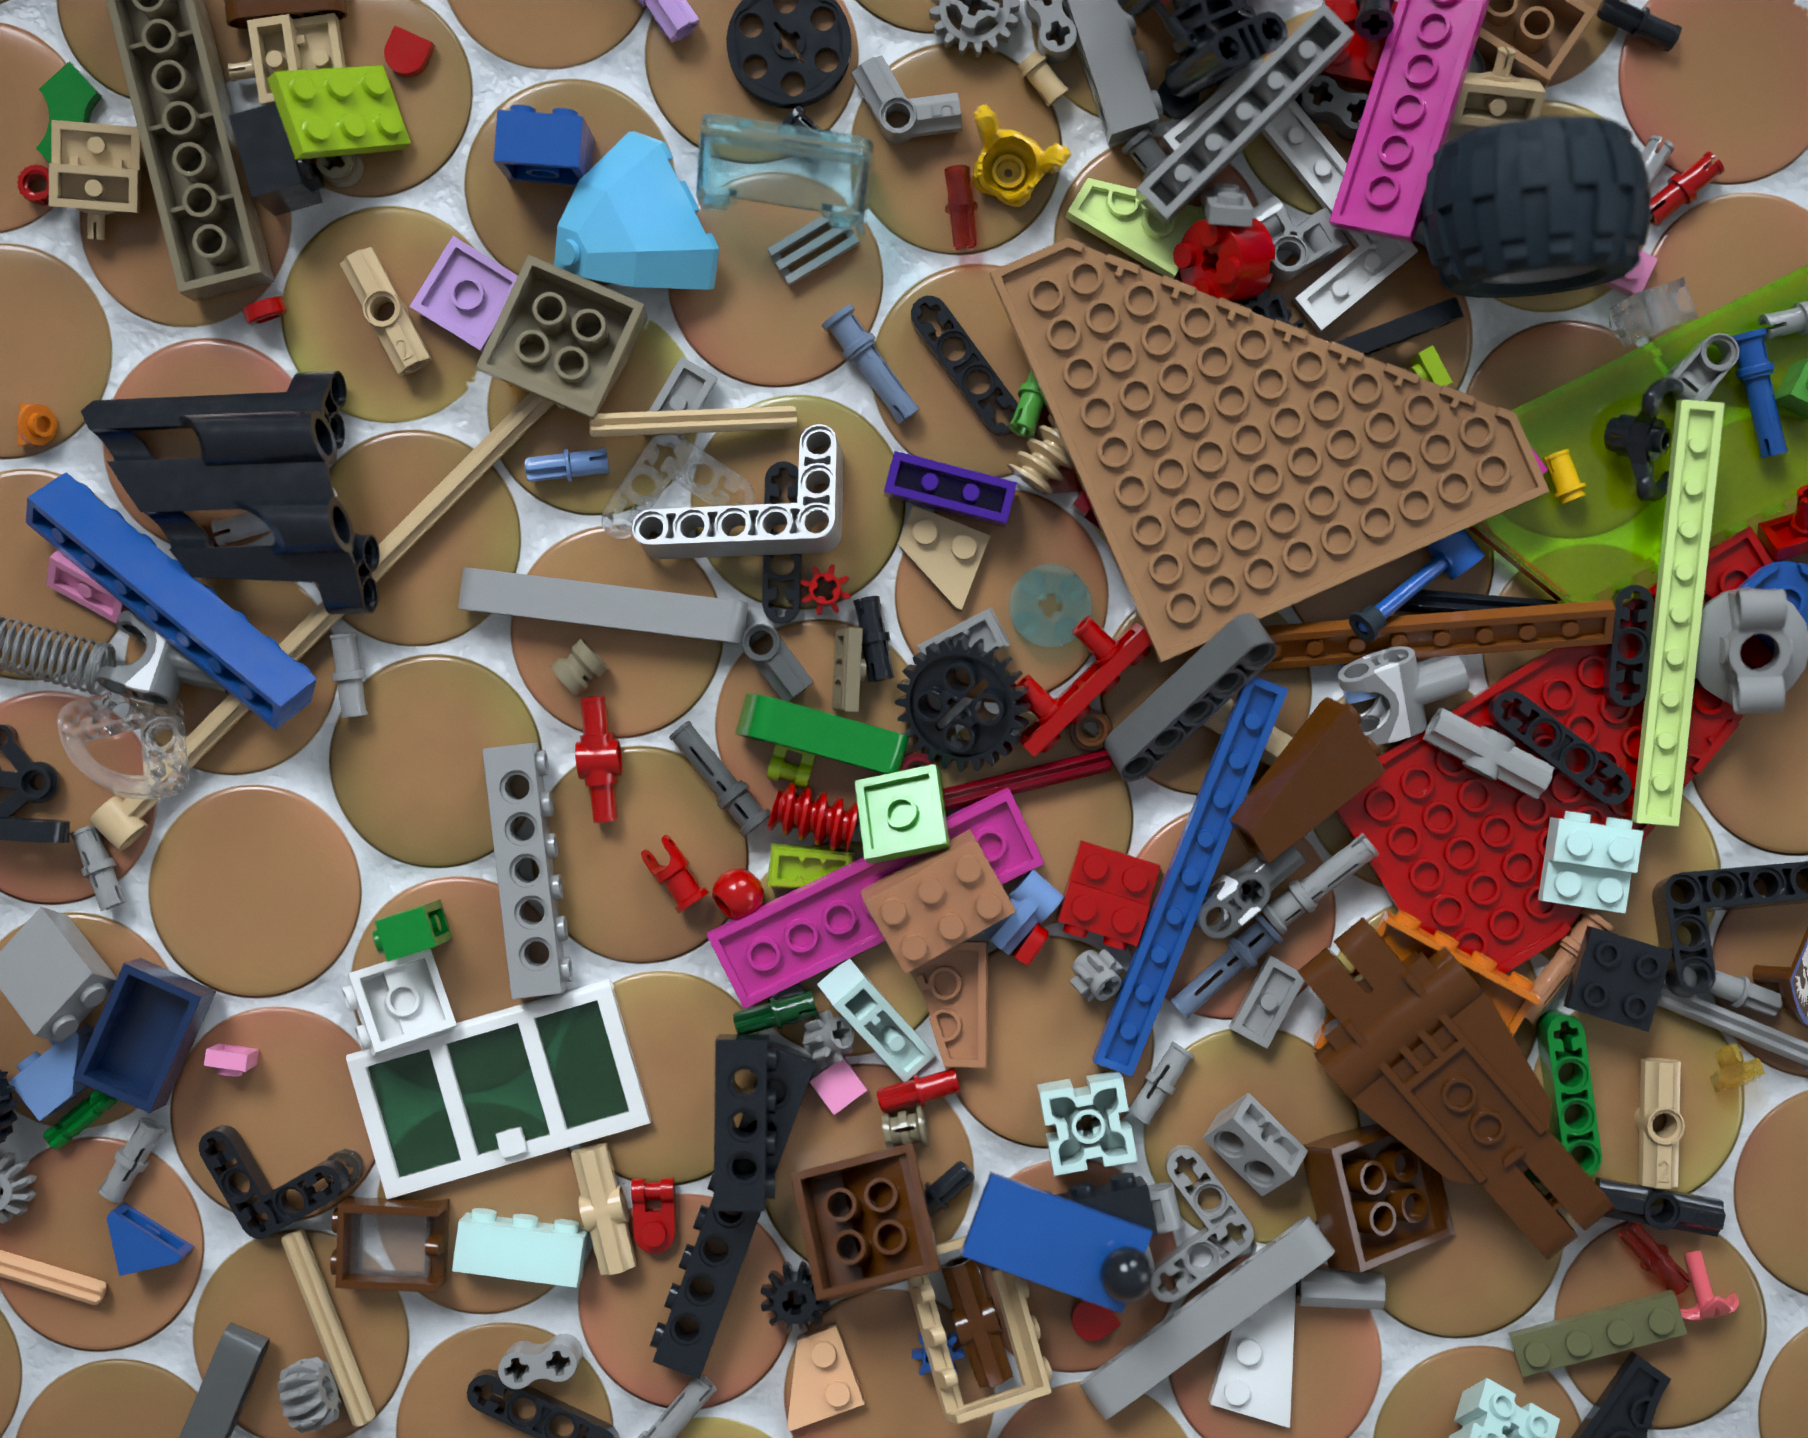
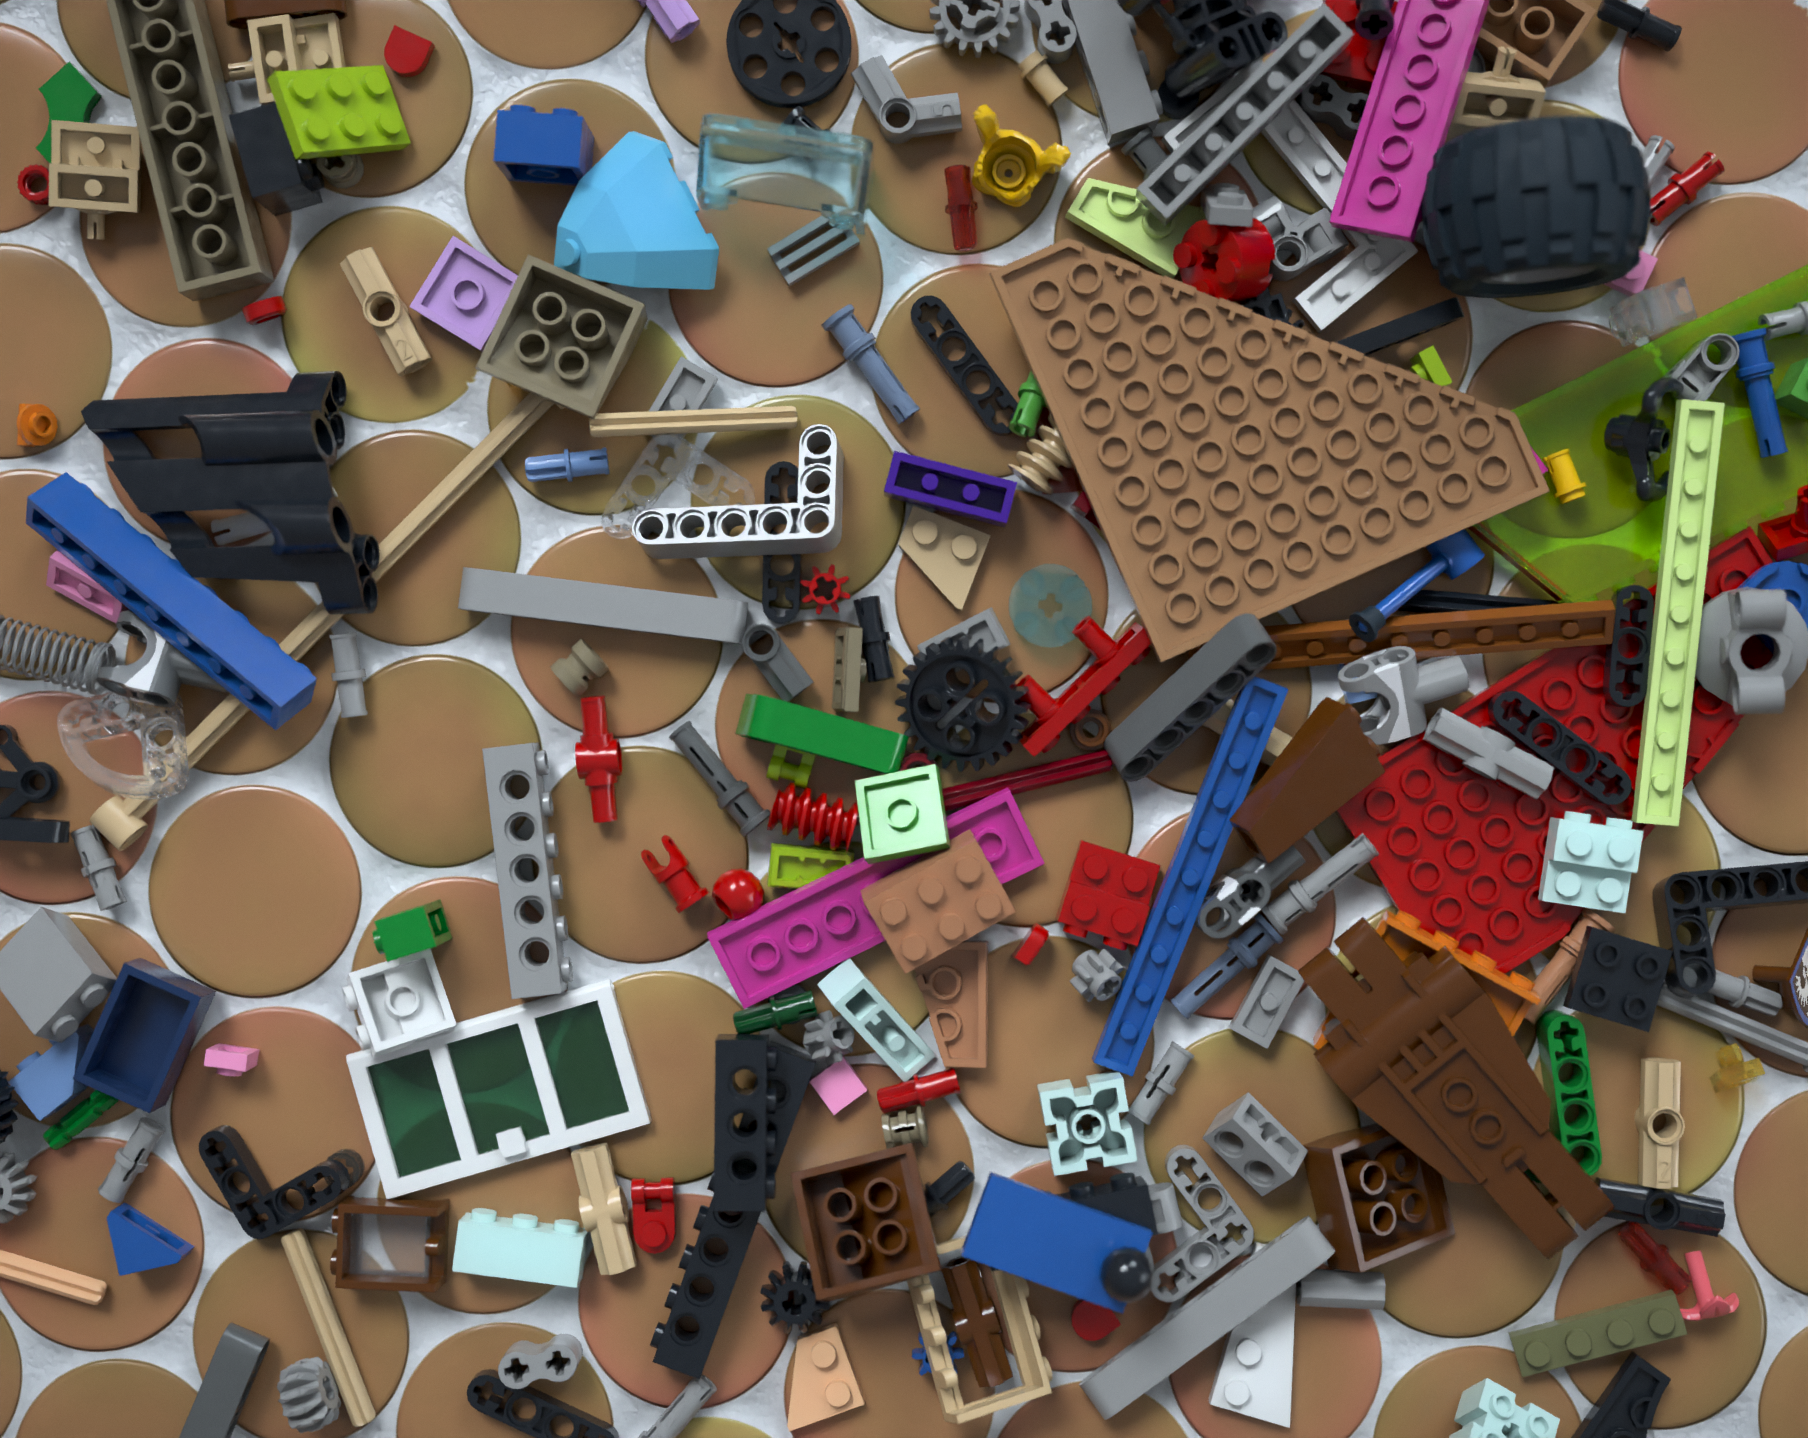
medium blue piece [982,869,1064,955] -> none

